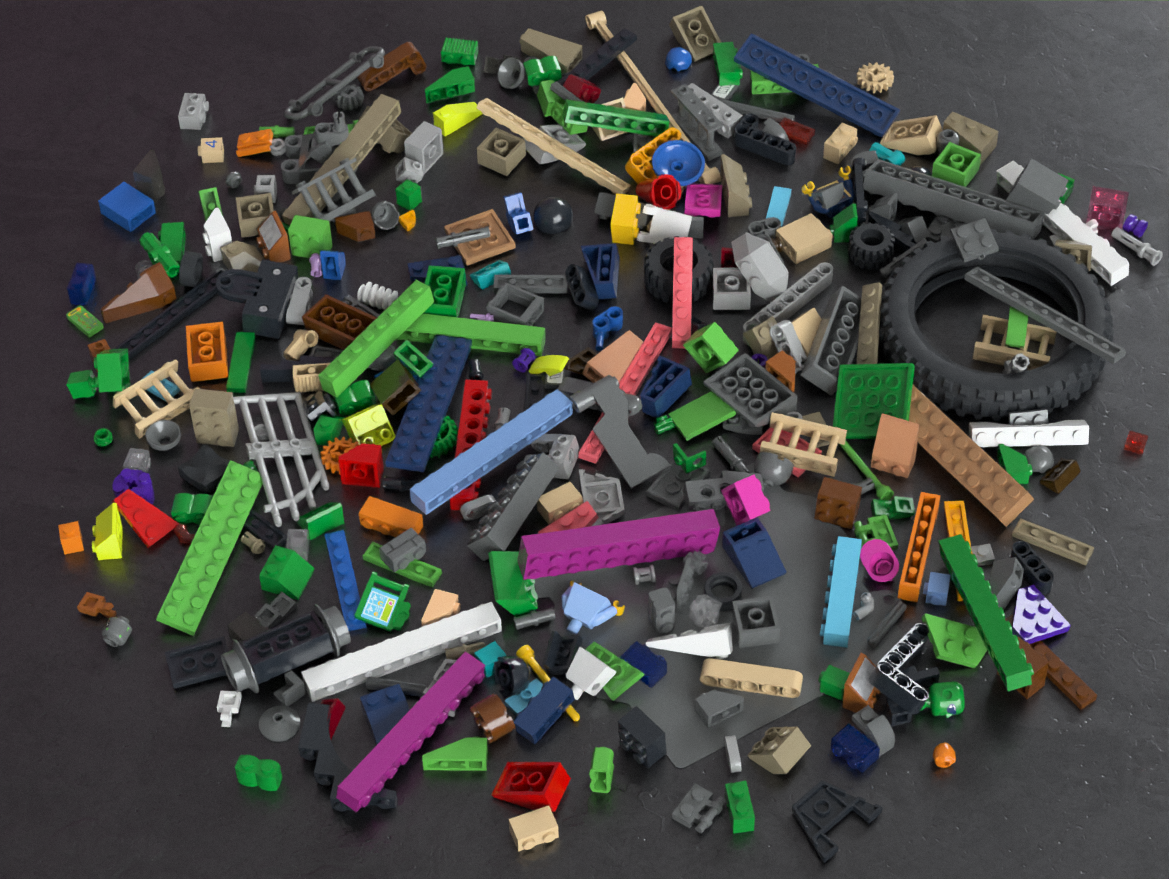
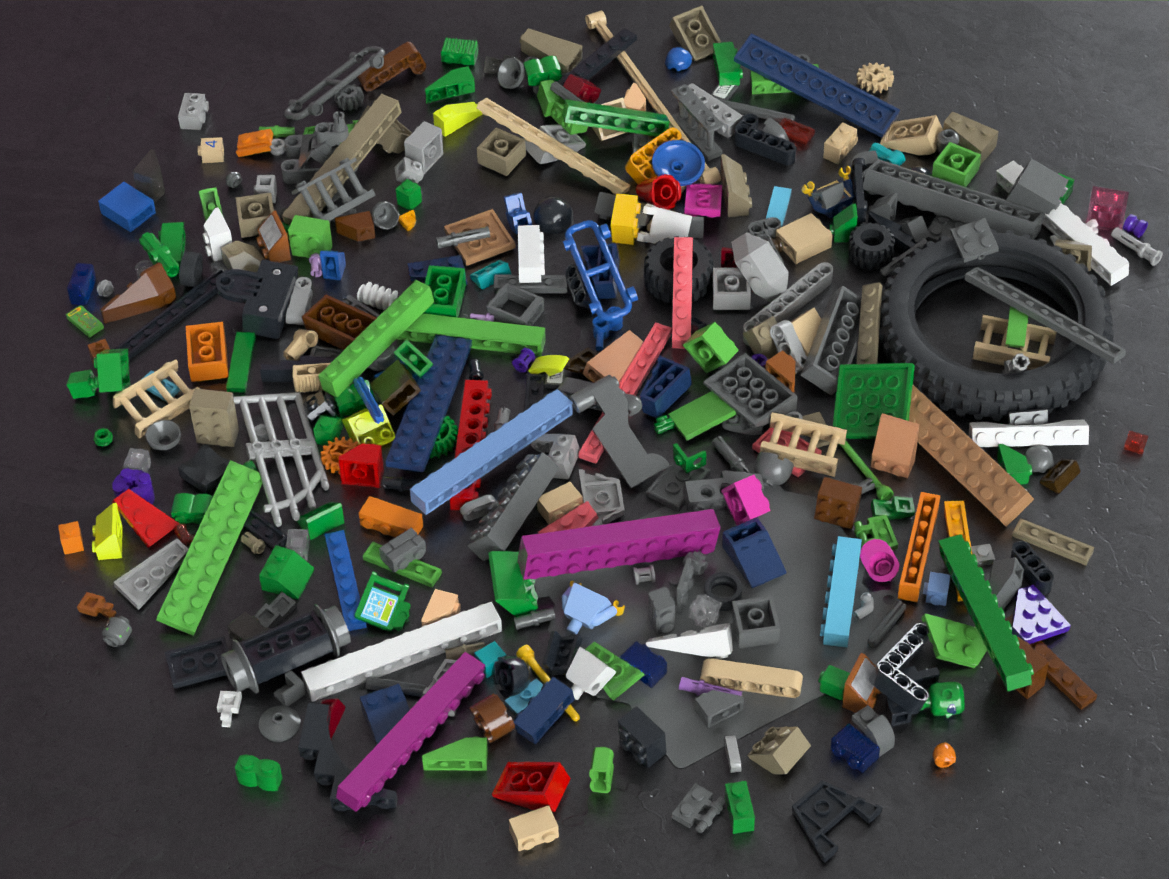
none -> light grey plate [97,280,114,297]
none -> light grey wing [113,539,189,610]
none -> blue axle [353,377,384,424]
none -> white brick [518,225,545,283]
none -> blue bar [563,220,638,321]
none -> medium lavender pin [679,677,742,696]

